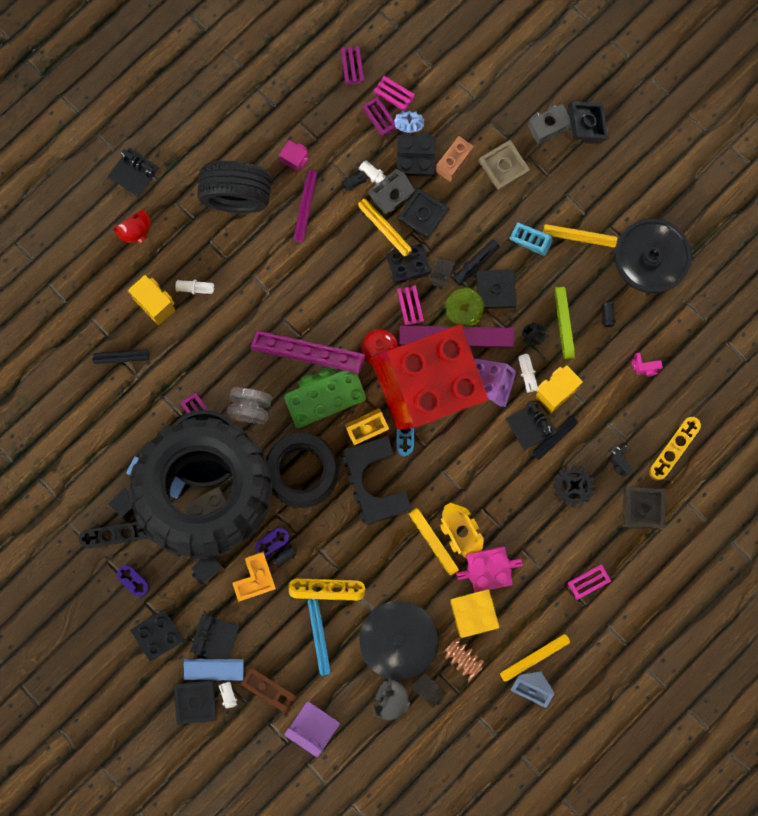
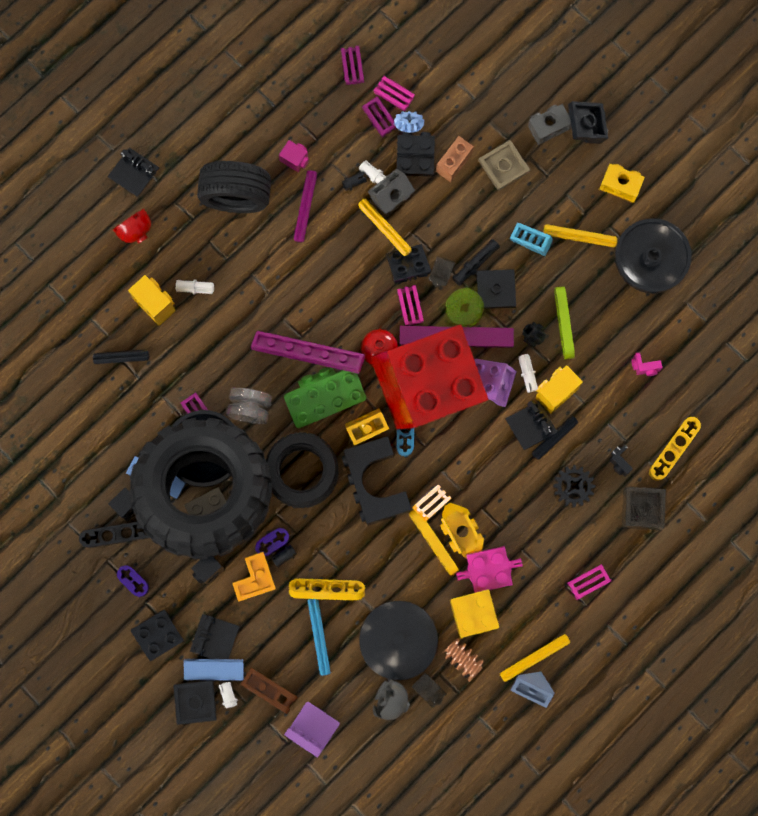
black plate [397,188,449,240] -> none
black pin [601,302,616,328] -> none
none -> tile [413,485,452,521]
none -> yellow brick [599,164,645,203]

